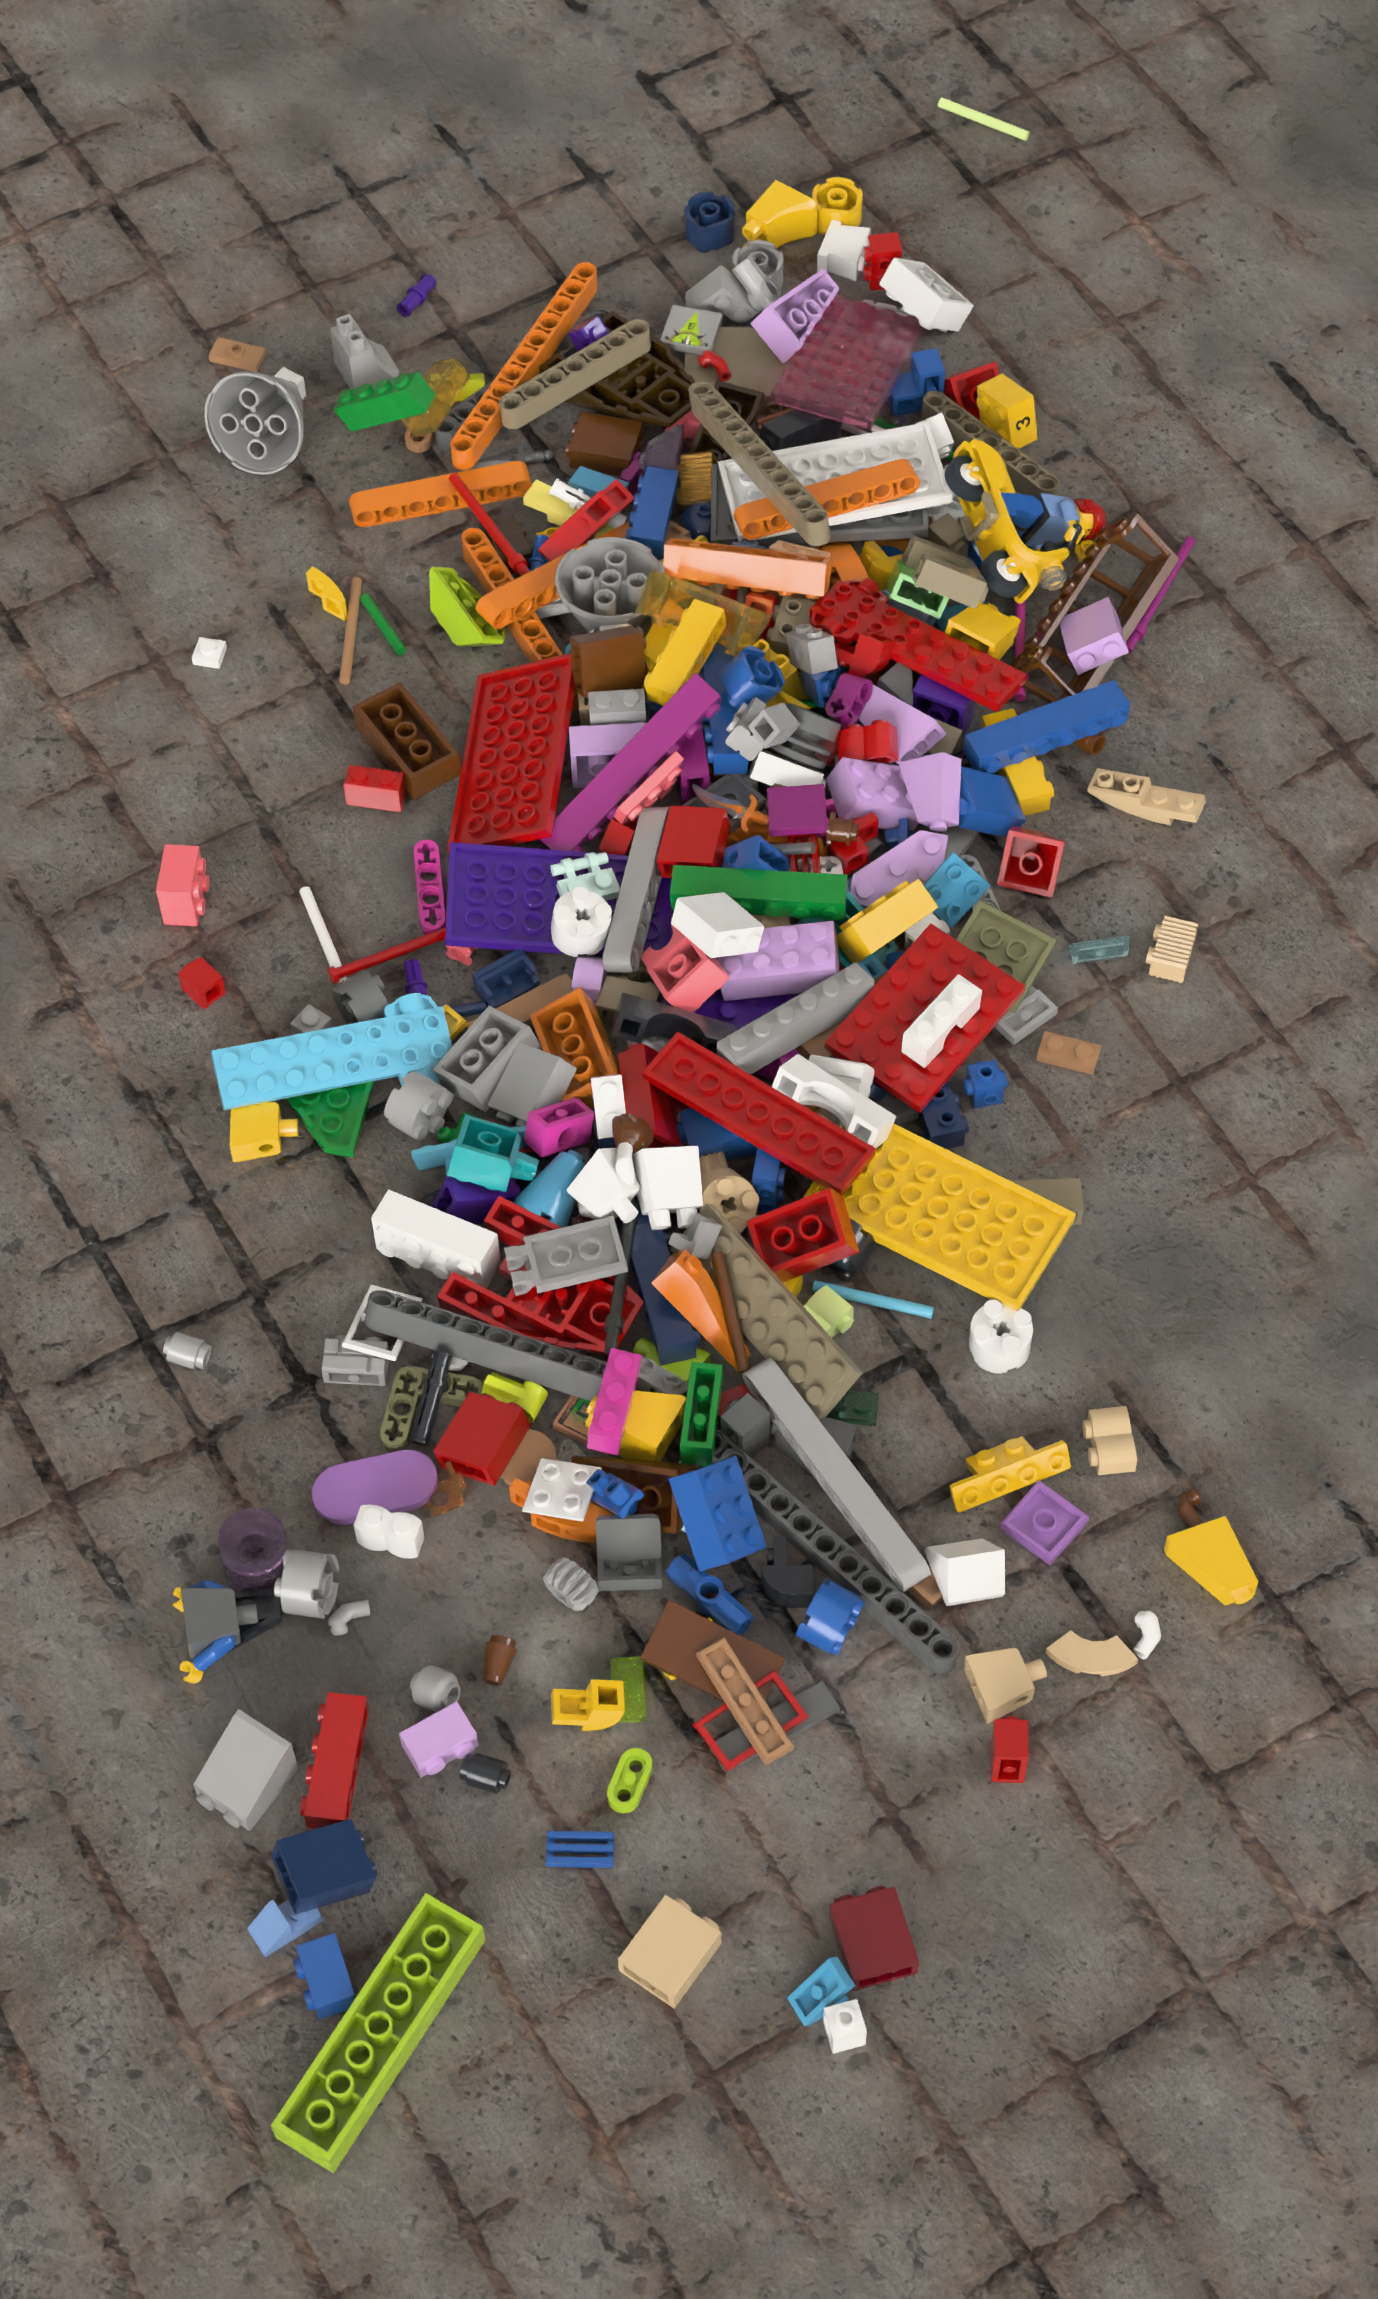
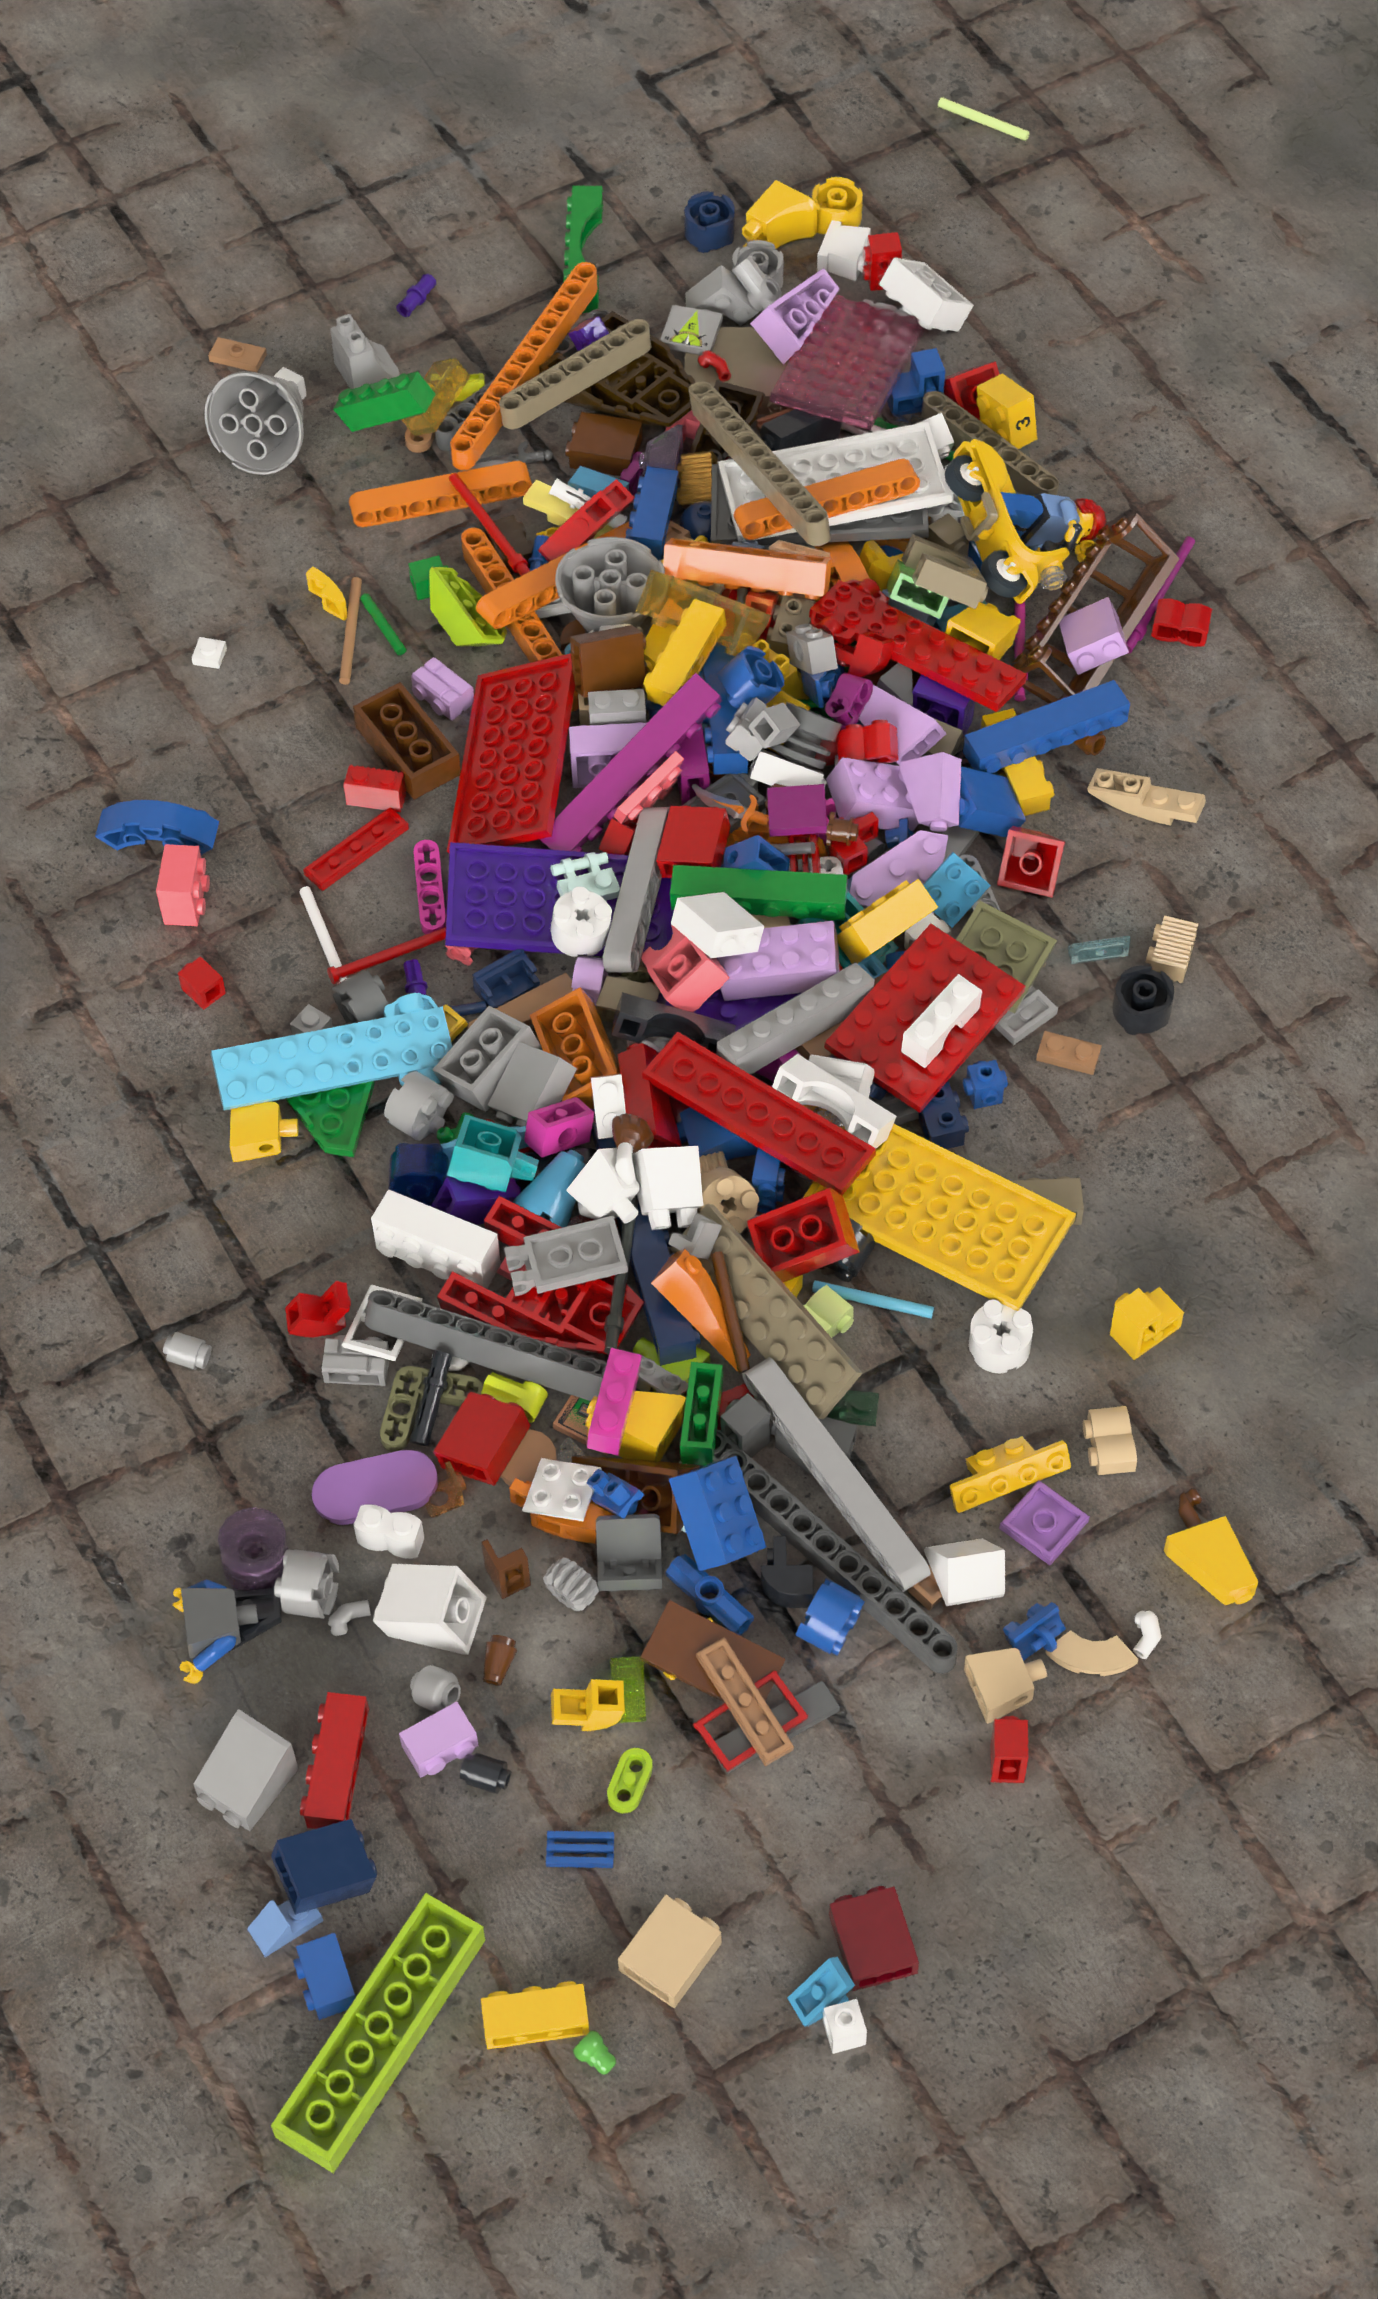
none -> blue brick [95,800,219,855]
none -> red brick [285,1281,351,1337]
none -> red tile [303,807,409,892]
none -> white slope [373,1564,487,1655]
none -> clear blue brick [388,1143,450,1207]
none -> green brick [408,555,448,601]
none -> lavender brick [411,657,474,721]
none -> reddish brown panel [481,1539,531,1599]
none -> yellow brick [481,1981,590,2049]
none -> reddish brown tile [560,620,586,650]
none -> green arch [563,186,603,313]
none -> bright green piece [573,2030,616,2075]
none -> blue hips [1003,1602,1066,1661]
none -> yellow brick [1110,1287,1184,1360]
none -> black brick [1112,965,1174,1035]
none -> red brick [1151,598,1212,647]

